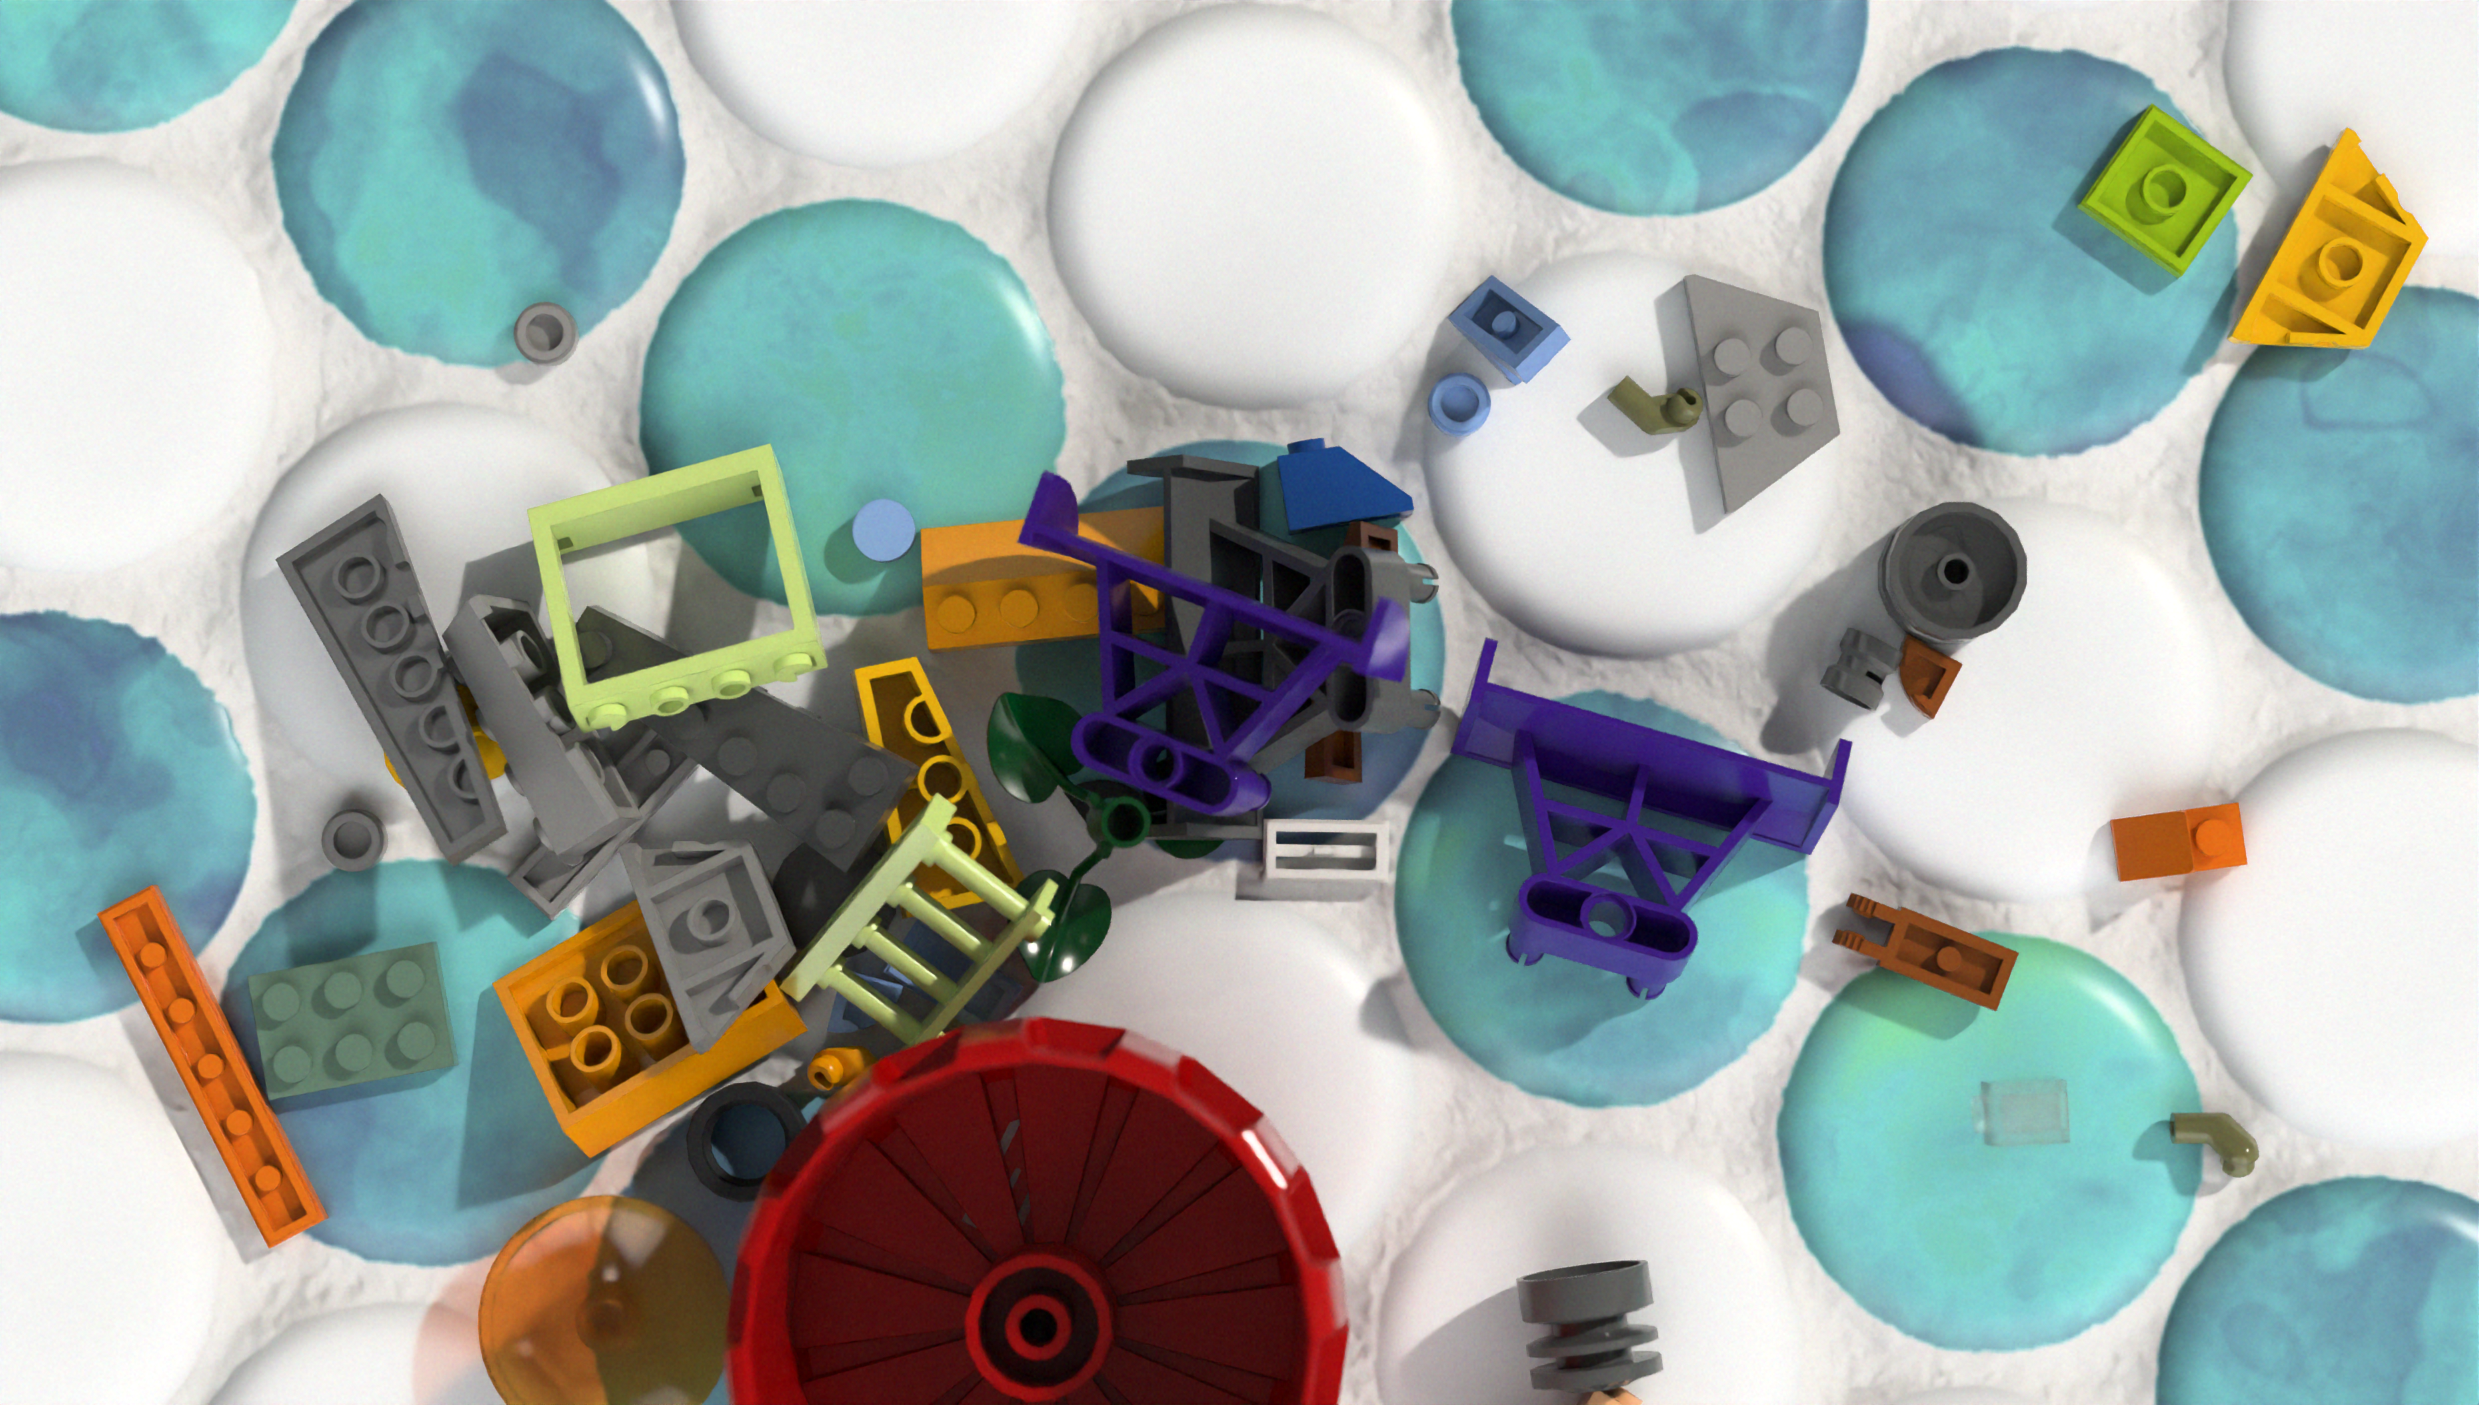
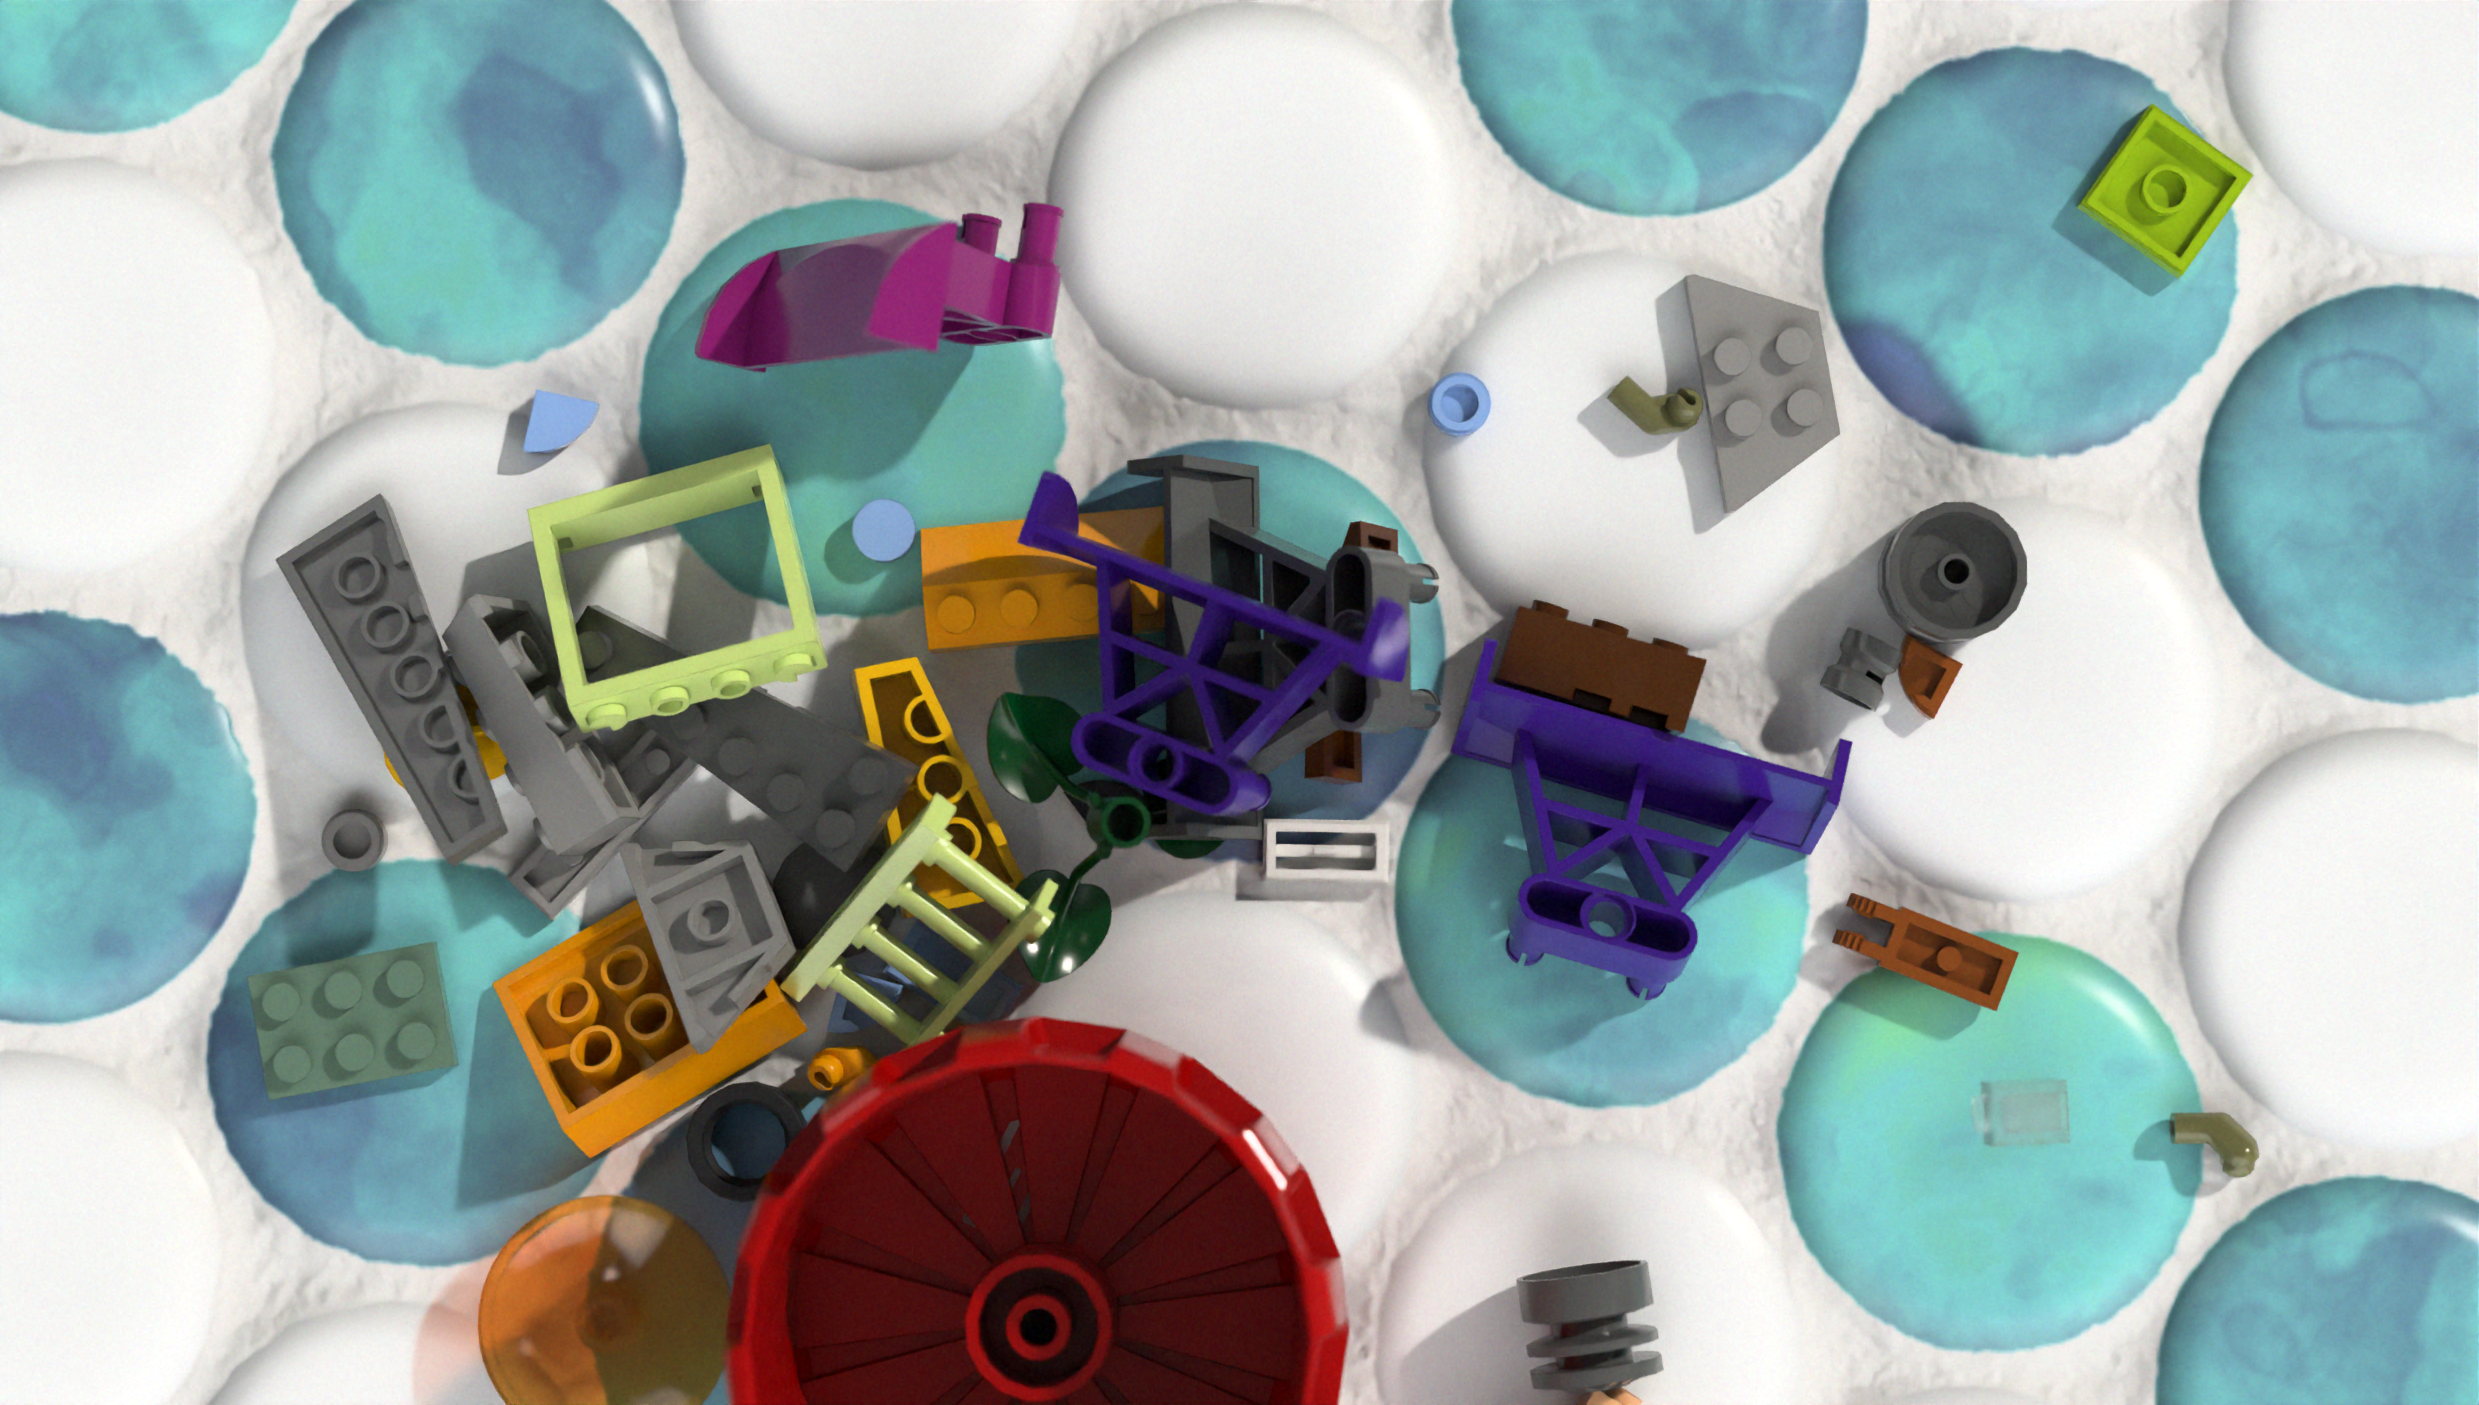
orange tile [97,885,329,1249] -> none
light grey tile [514,302,579,367] -> none
blue slope [1276,438,1414,536] -> none
medium blue slope [1448,275,1571,385] -> none
orange slope [2110,802,2248,882] -> none
yellow wing [2226,127,2429,350] -> none
none -> light blue tile [523,389,600,454]
none -> magenta piece [694,202,1064,373]
none -> reddish brown wedge [1494,600,1707,736]

